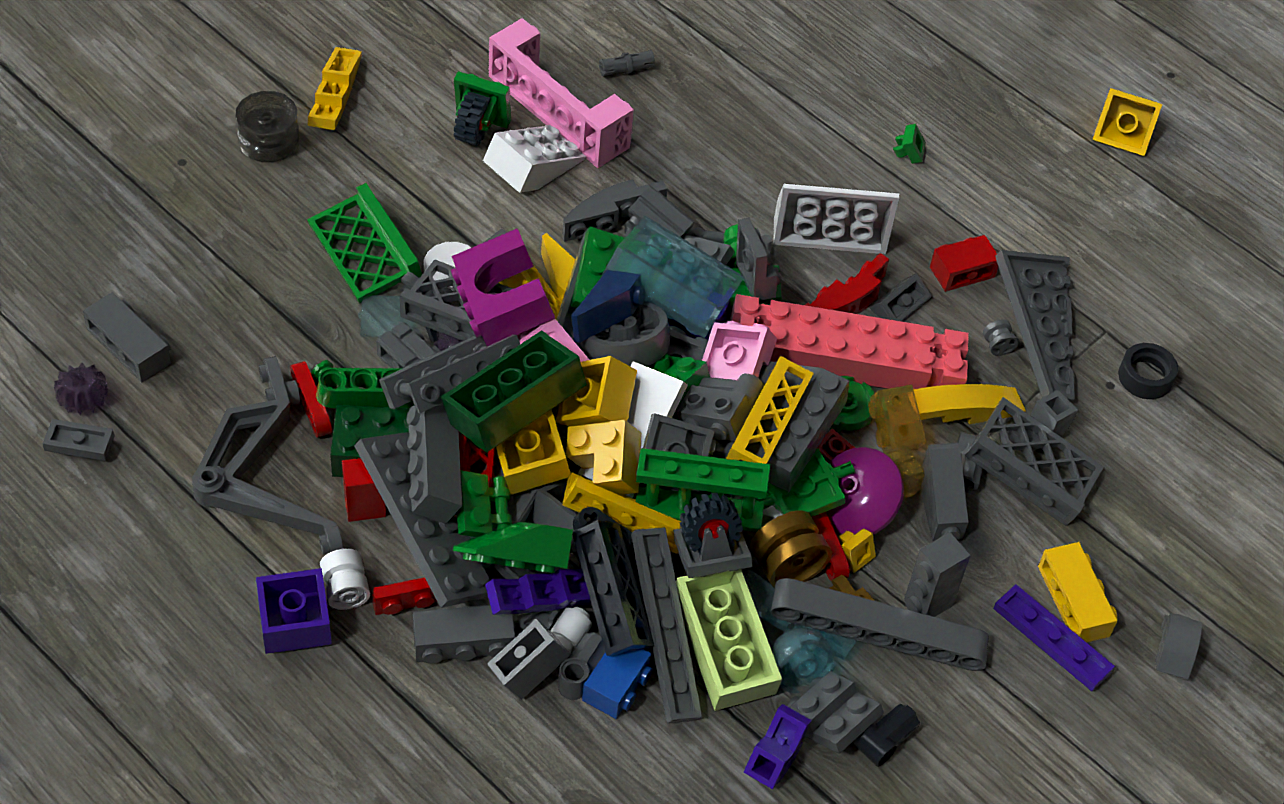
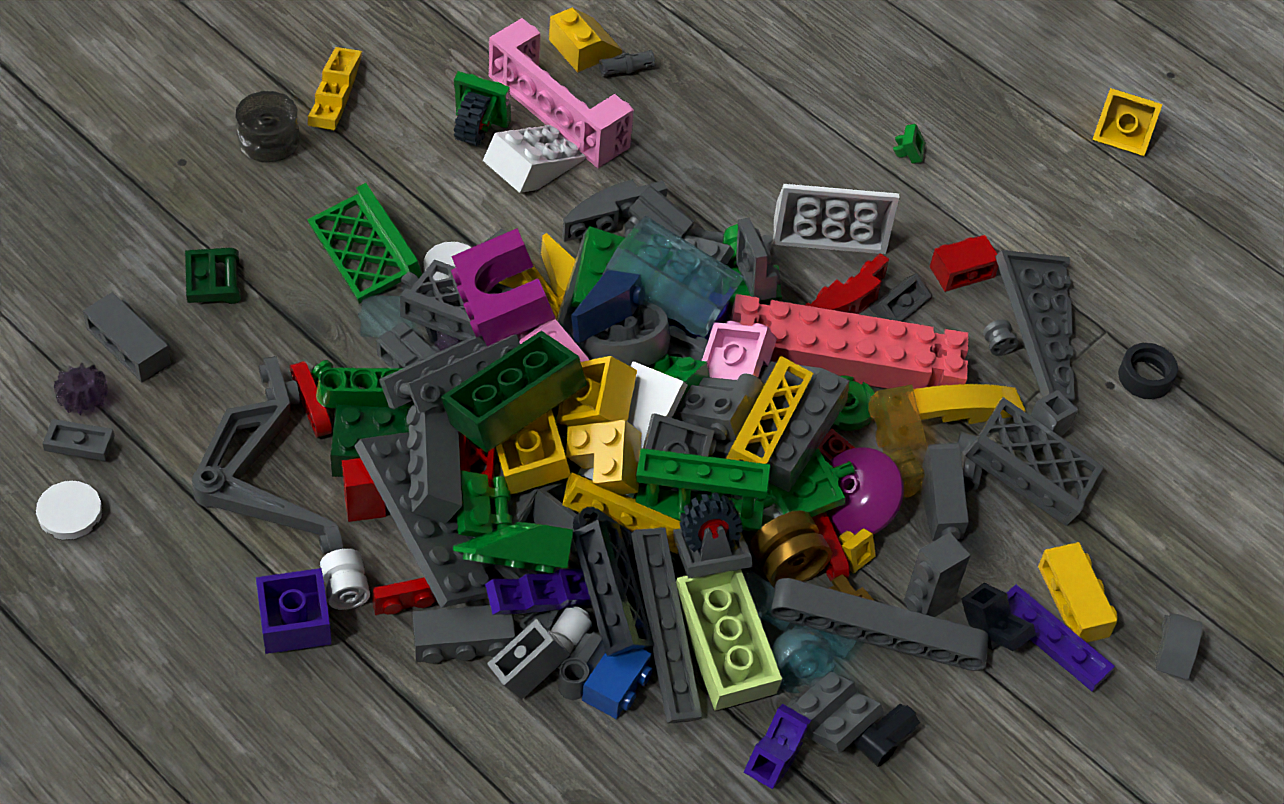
none -> white tile [36,481,102,540]
none -> dark green plate [185,248,241,304]
none -> yellow slope [549,7,622,73]
none -> black brick [961,582,1036,651]

